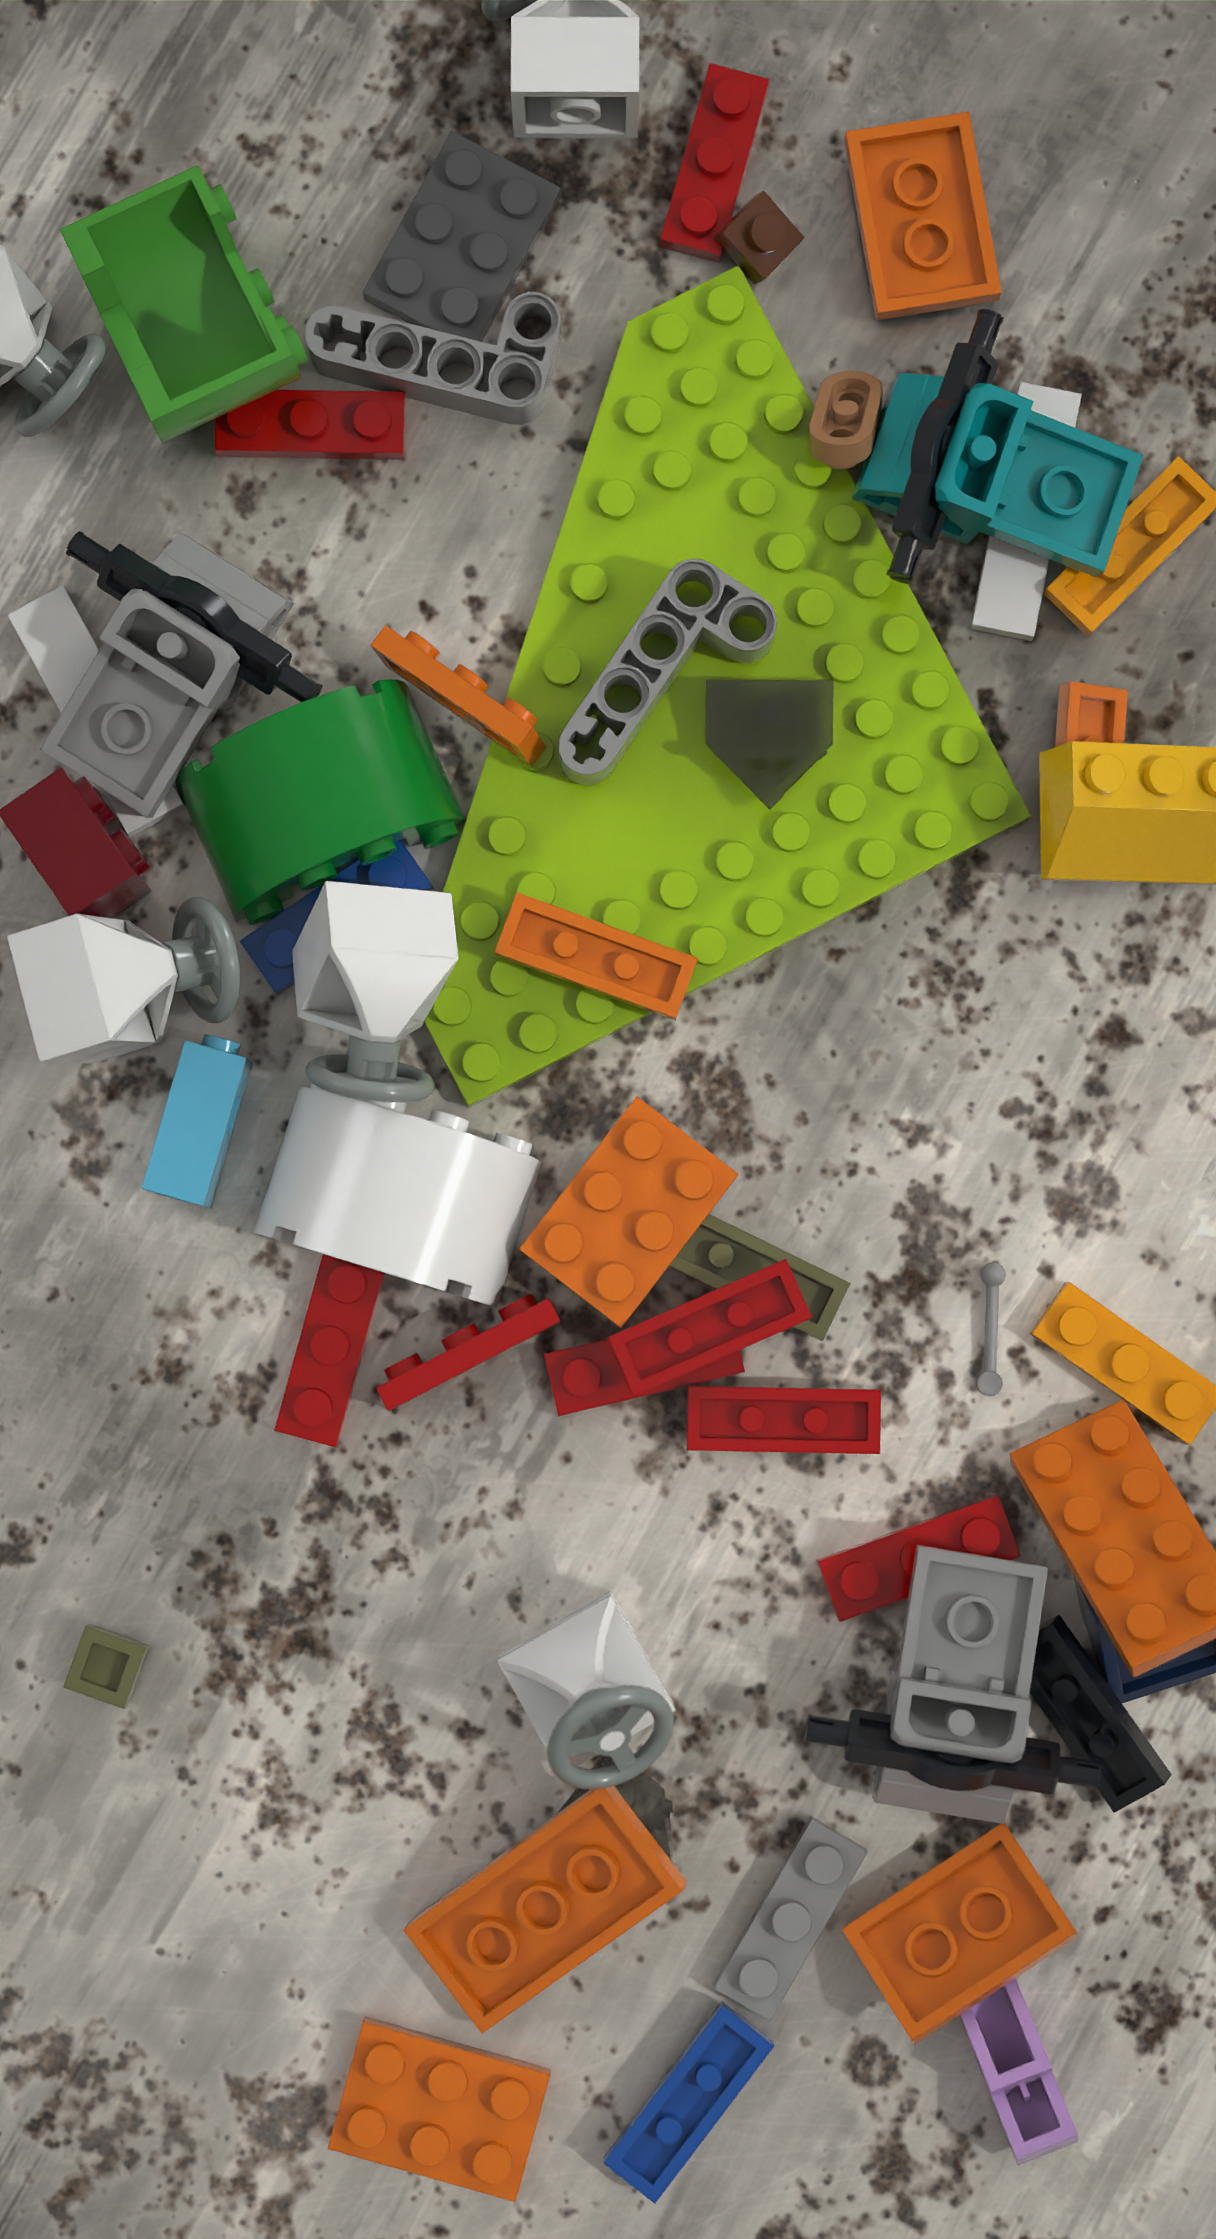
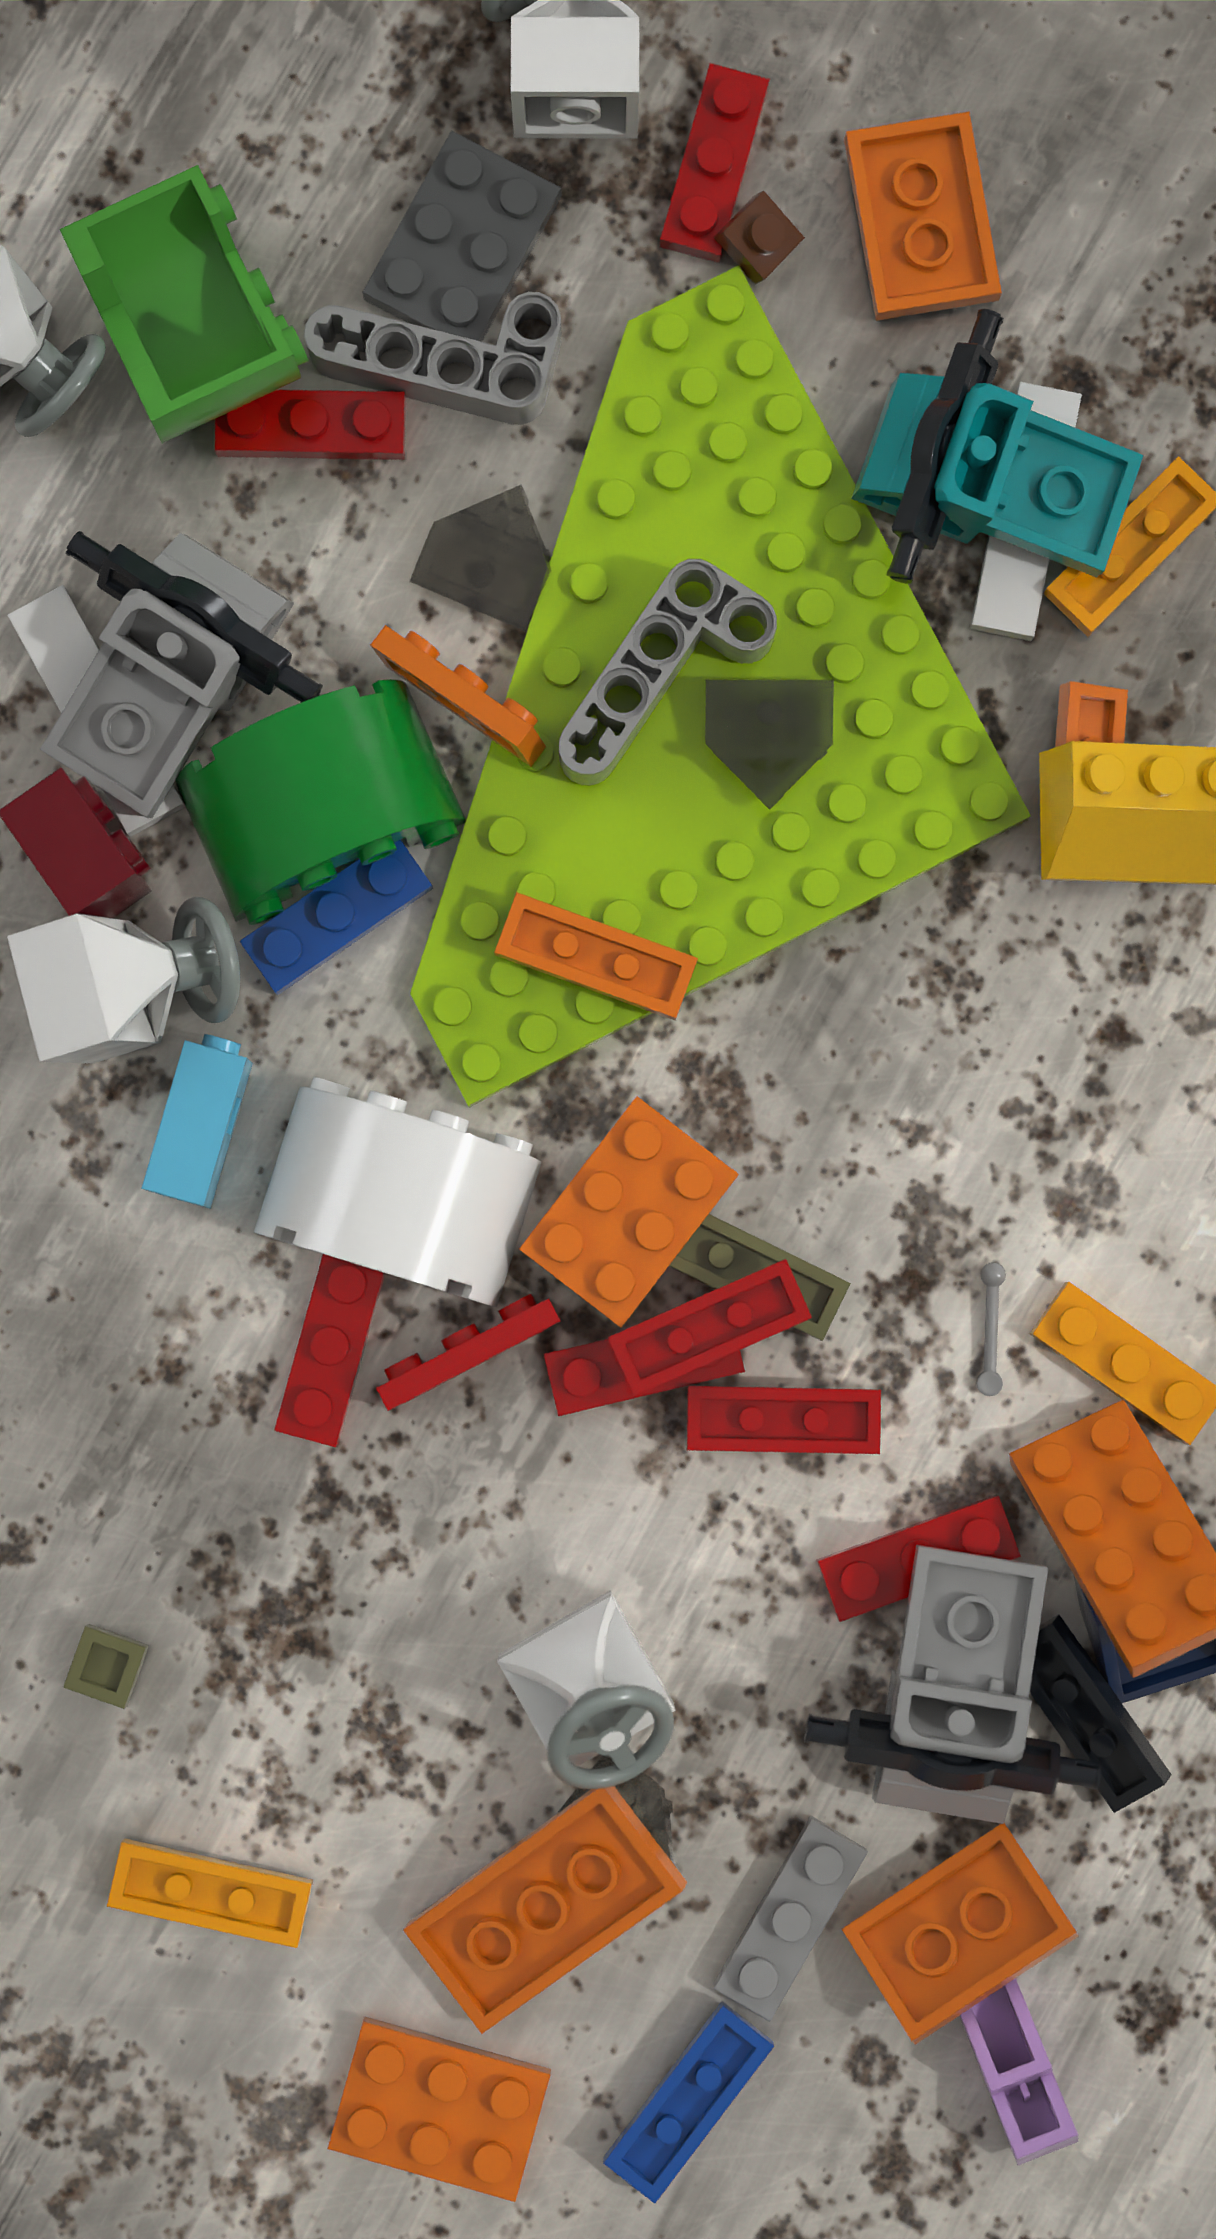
white piece [292,881,458,1102] -> none
medium nougat plate [809,371,883,469] -> none
none -> light orange plate [107,1839,313,1948]
none -> clear smoke slope [410,484,552,631]

